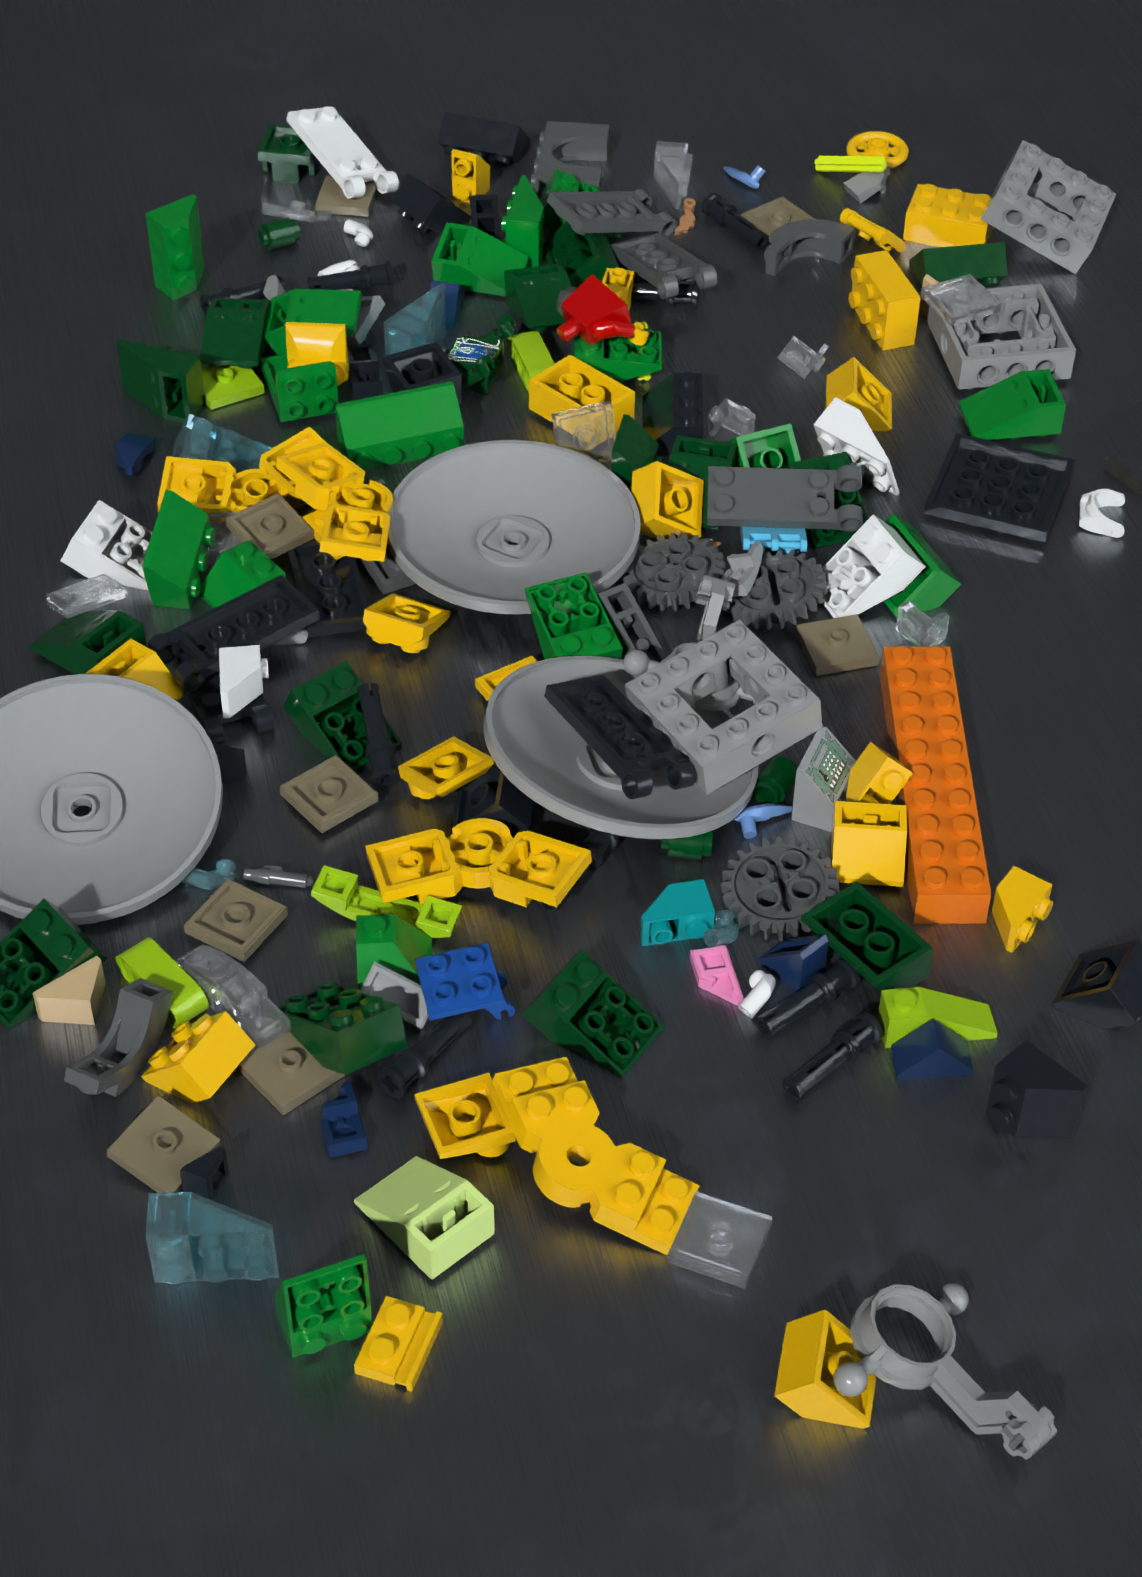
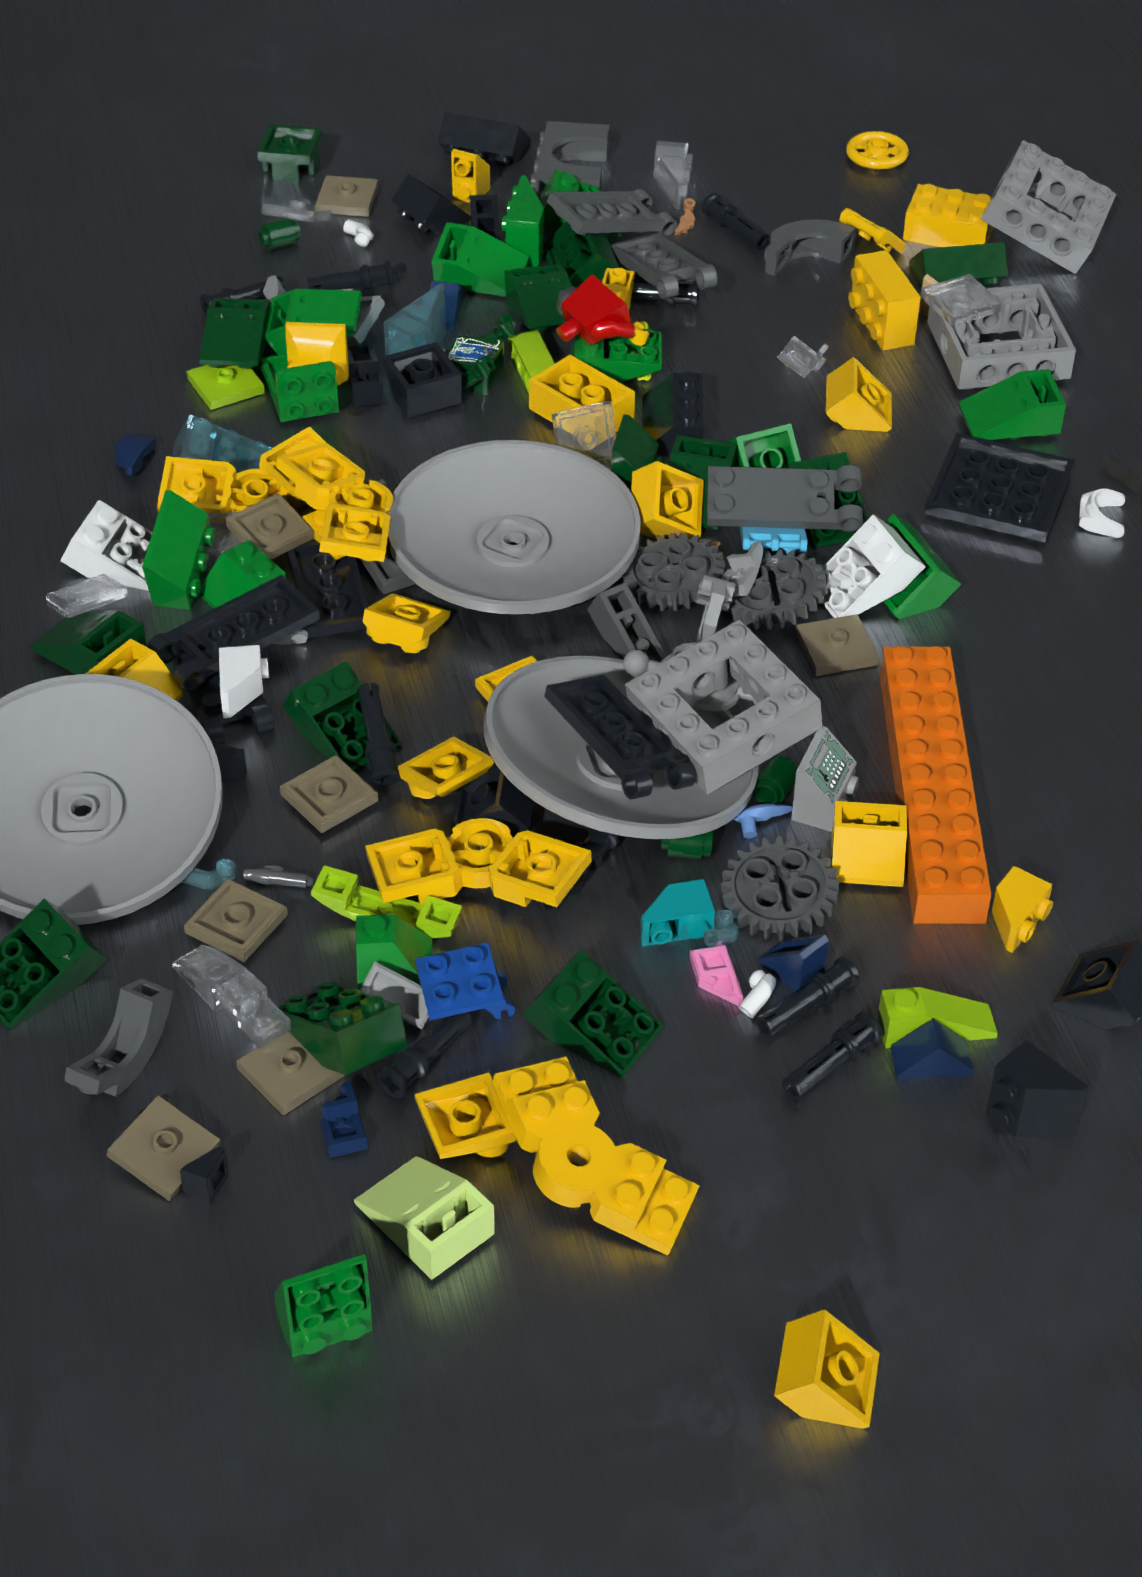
tan slope [33,956,106,1025] -> none
lime beam [115,937,209,1029] -> none
dark green slope [116,339,206,424] -> none
yellow slope [141,1011,256,1104] -> none
green slope [145,194,205,300] -> none
clear light blue slope [145,1192,279,1285] -> none
white hinge [286,107,399,199] -> none
white arm [318,260,359,276] -> none
green slope [335,381,464,471] -> none
yellow plate [354,1296,443,1391] -> none
green slope [525,572,623,659] -> none
clear plate [667,1191,773,1289] -> none
clear bracket [707,398,755,437] -> none
medium blue bar [723,165,766,188] -> none
dark tan plate [741,196,815,242] -> none
dark green slope [801,882,933,990] -> none
white slope [813,397,900,496] -> none
neon yellow axle [814,156,887,173] -> none
light grey piece [833,1282,1058,1460] -> none
light grey slope [844,166,890,204] -> none
yellow slope [845,742,913,804] -> none
clear bracket [896,601,950,647] -> none

